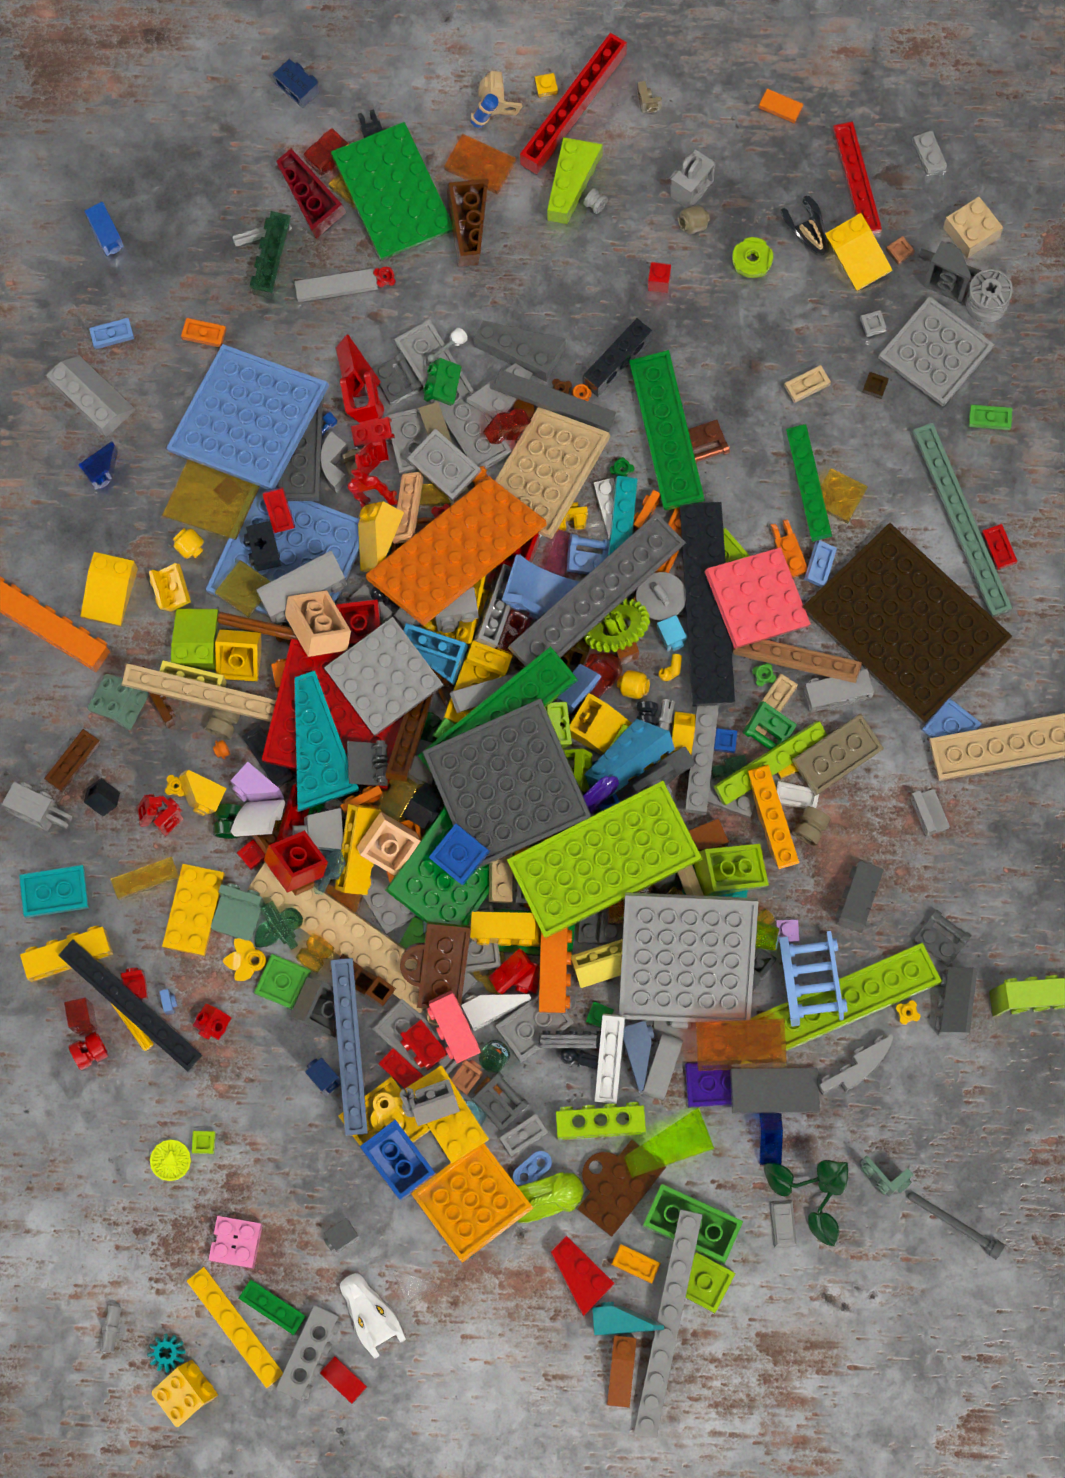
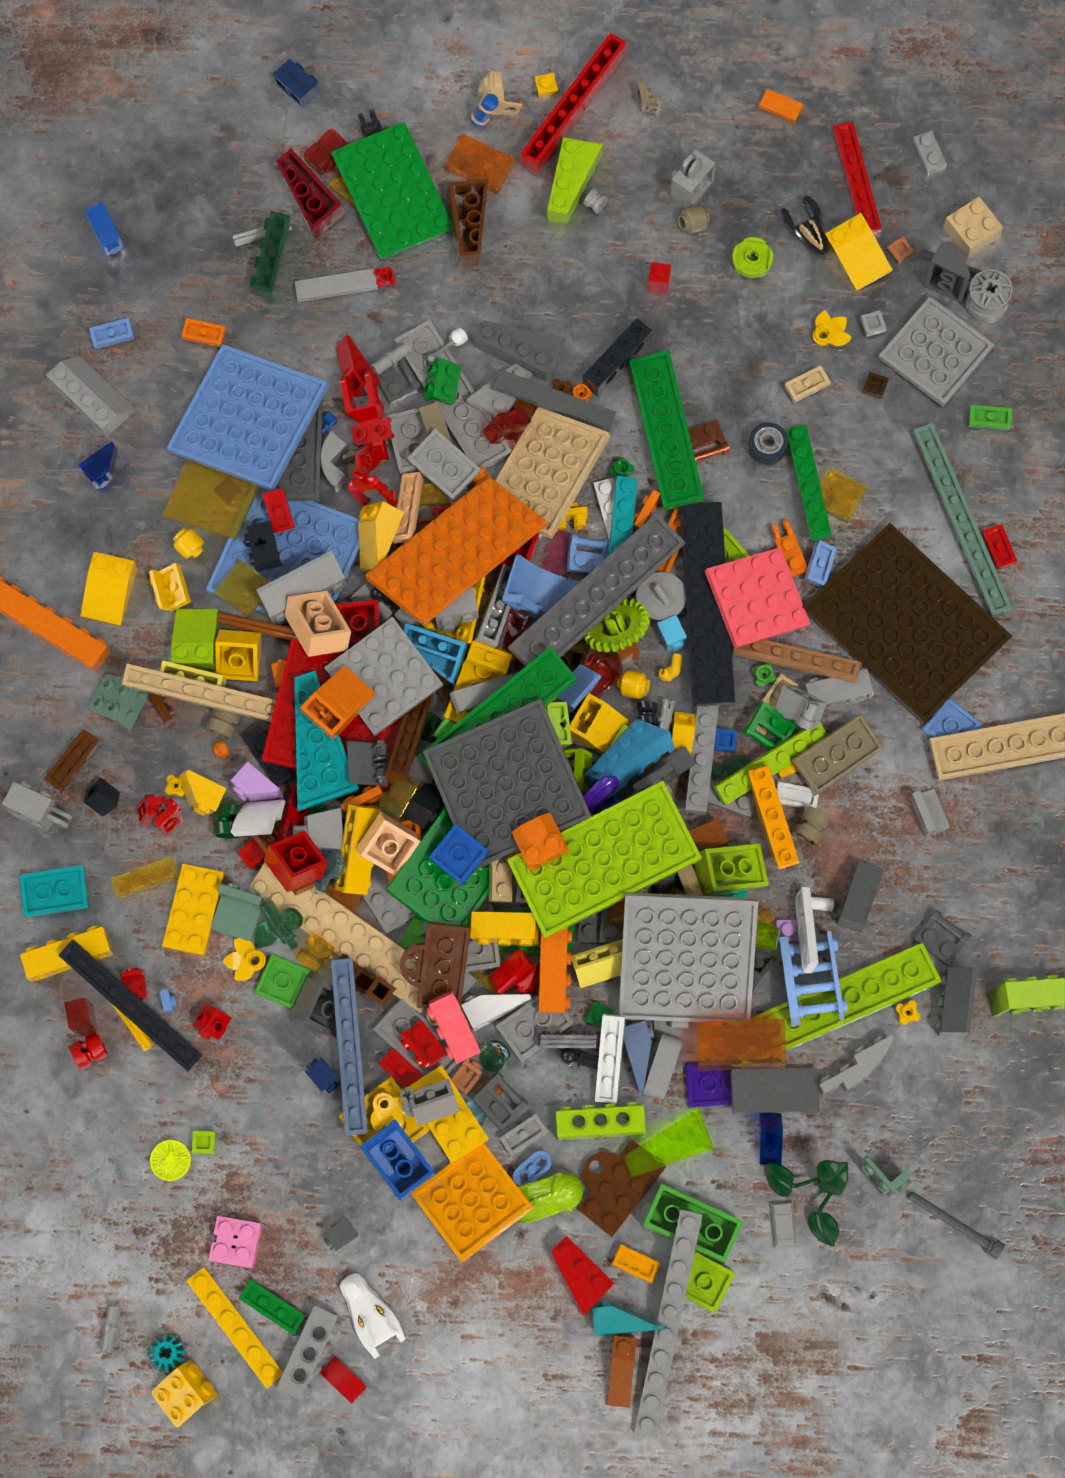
none -> orange slope [300,666,377,741]
none -> light grey pin [371,342,411,375]
none -> orange slope [512,812,570,871]
none -> wheel [748,422,788,464]
none -> light grey hinge [775,686,827,730]
none -> white piece [795,887,834,974]
none -> yellow plate [812,311,851,346]

